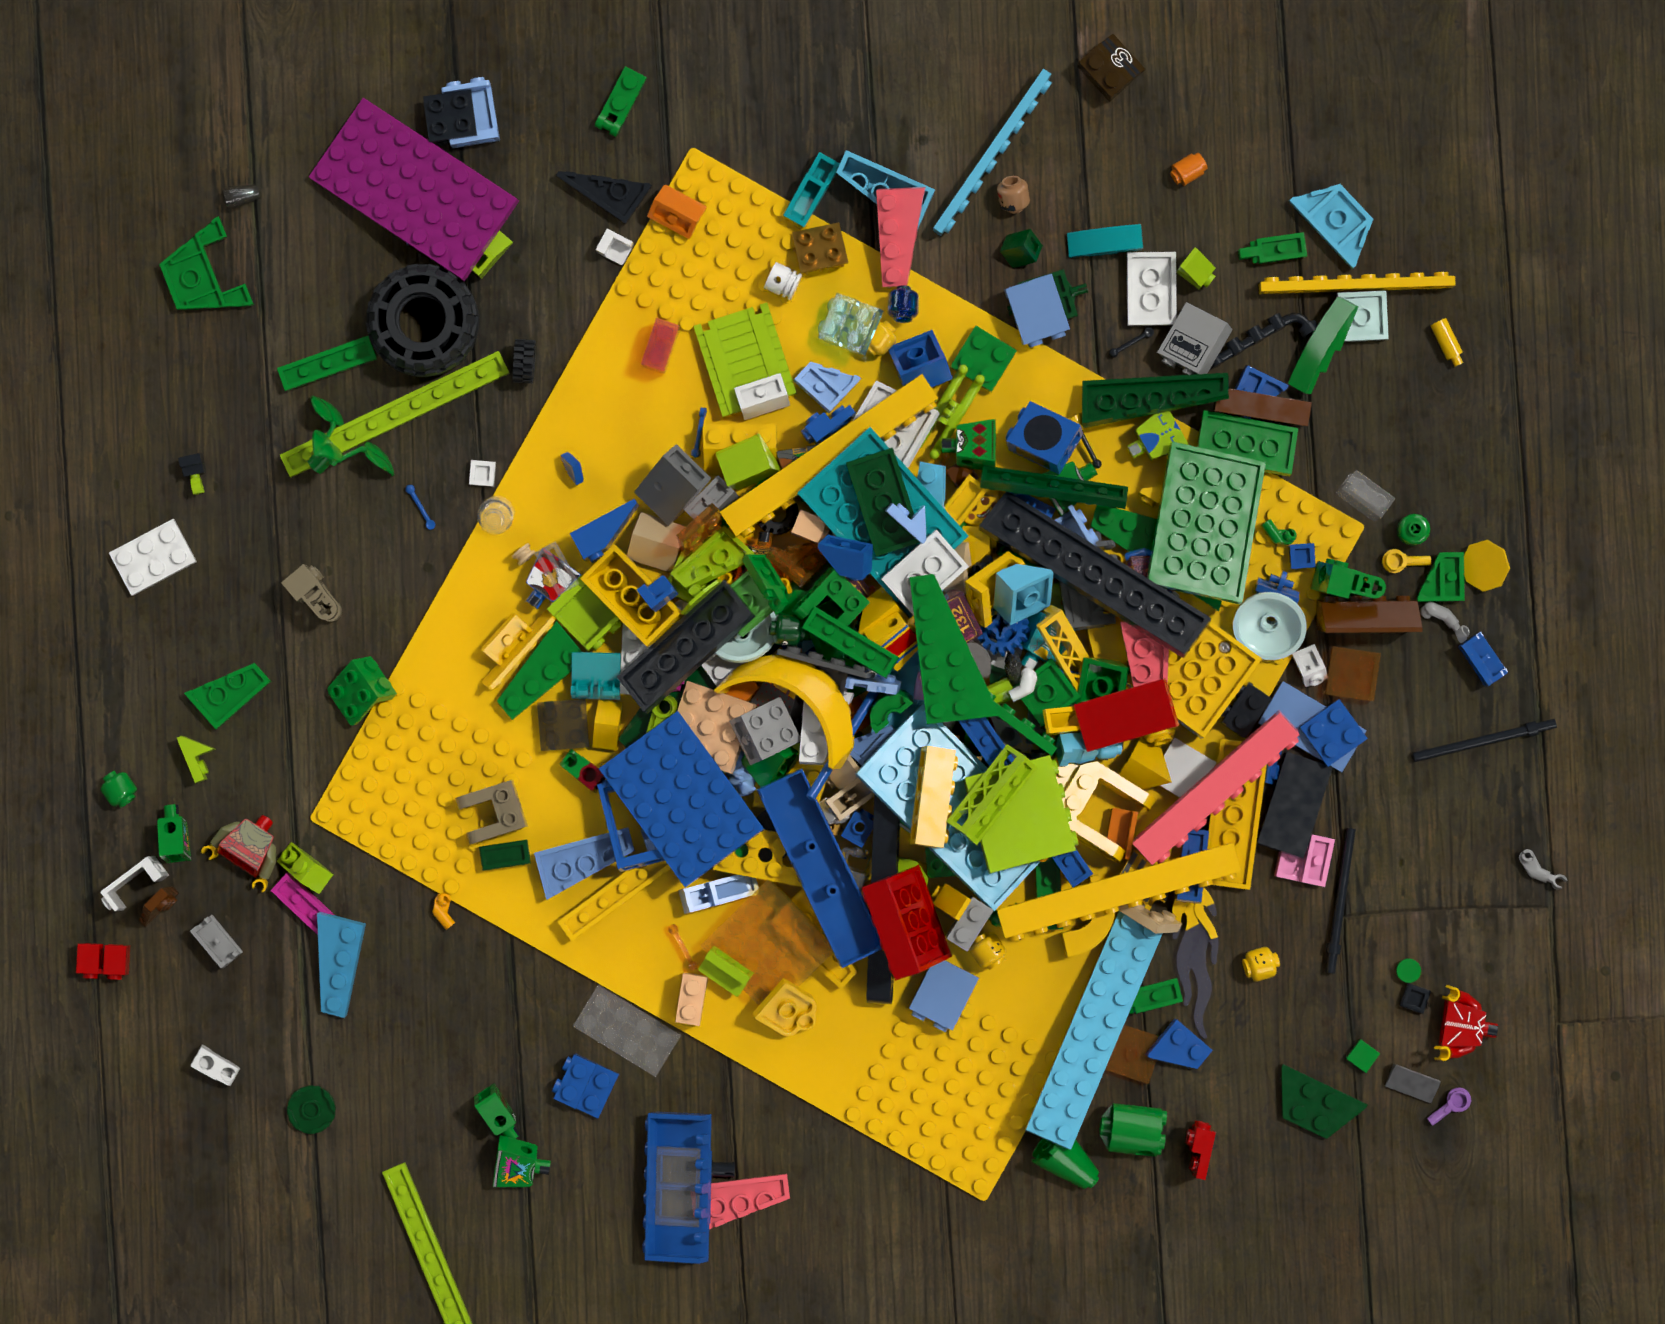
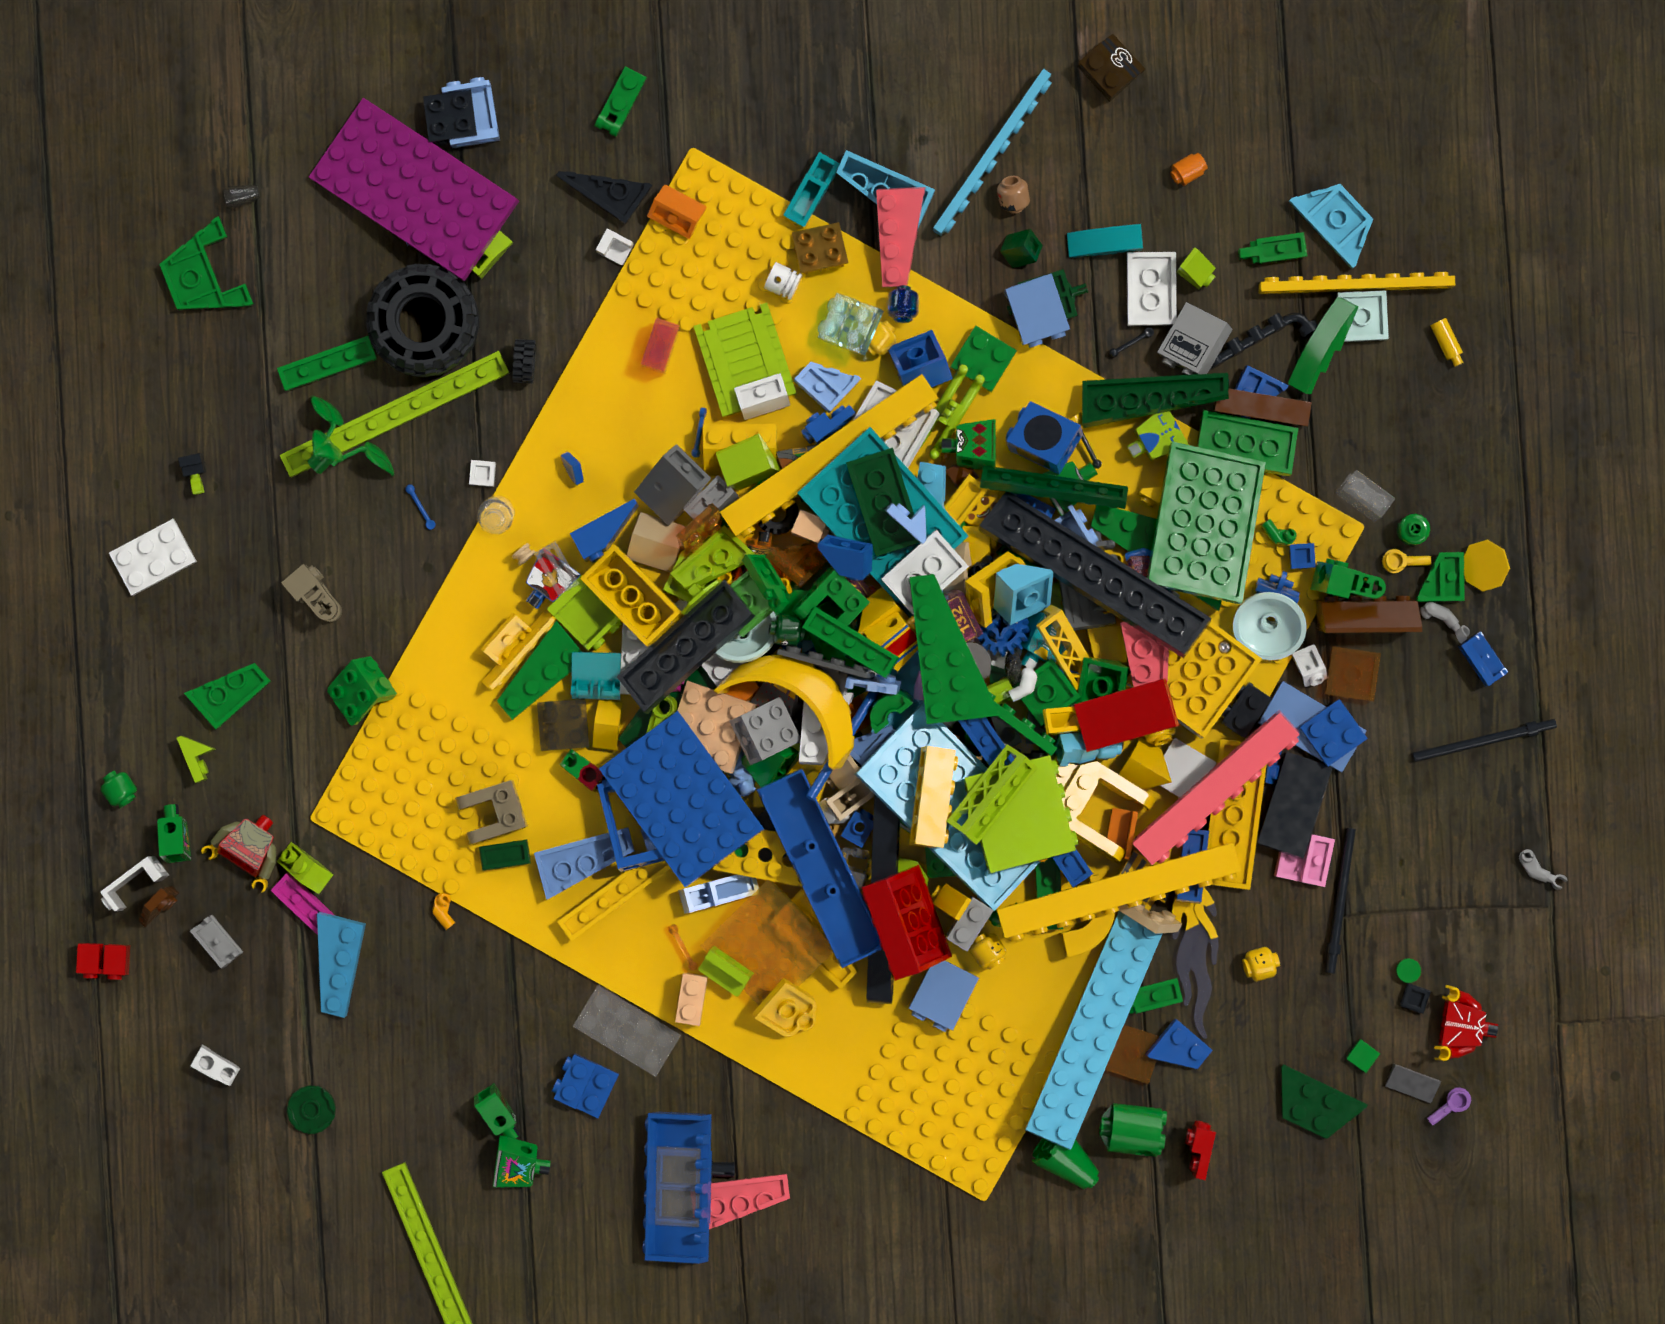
blue panel [637,575,678,612] -> none

